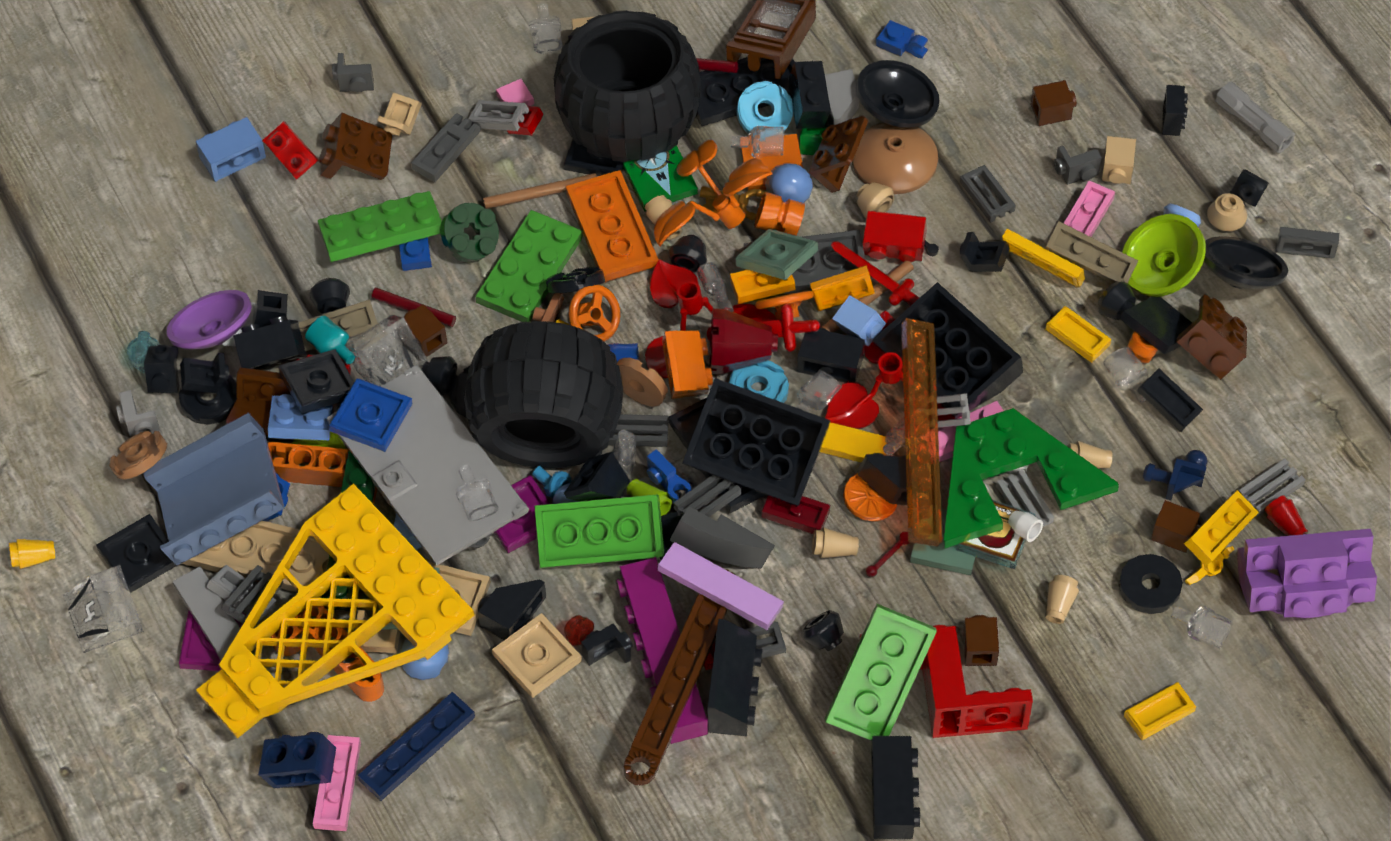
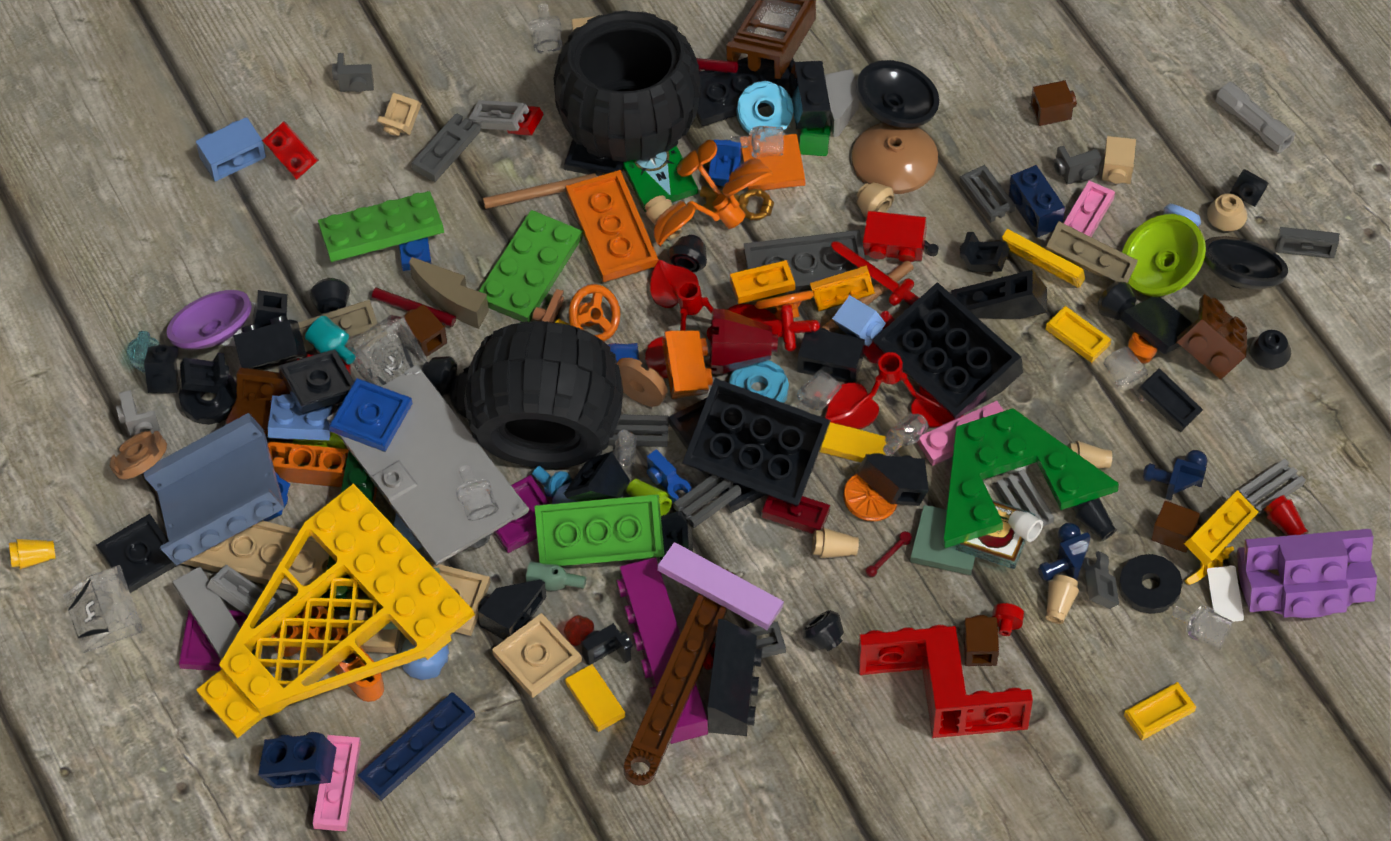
dark grey tile [222,565,283,624] -> none
reddish brown bracket [319,112,392,180] -> none
dark green plate [440,203,499,262] -> none
bright pink tile [496,79,534,114] -> none
black tile [546,267,605,293] -> none
dark grey slope [670,506,775,569] -> none
clear piece [697,262,734,312] -> none
sand green tile [735,229,818,280] -> none
orange wheel [754,192,805,236] -> none
medium blue hair [765,163,813,203] -> none
reddish brown bracket [809,115,868,193] -> none
bright green plate [825,603,937,741] -> none
black brick [871,736,920,839] -> none
blue plate [876,20,928,58] -> none
clear orange plate [901,318,942,547] -> none
light grey tile [911,393,971,430] -> none
black piece [1162,85,1188,136] -> none
none -> dark tan slope [409,257,489,329]
none -> sand green piece [526,561,587,591]
none -> yellow tile [565,664,626,732]
none -> blue bracket [708,140,741,186]
none -> black slope [951,269,1047,319]
none -> red tile [992,603,1024,636]
none -> dark blue brick [1008,165,1065,238]
none -> dark blue piece [1038,523,1091,581]
none -> black cone [1073,498,1117,541]
none -> dark grey plate [1083,551,1119,609]
none -> white sticker [1207,566,1244,623]
none -> black cone [1250,330,1291,369]

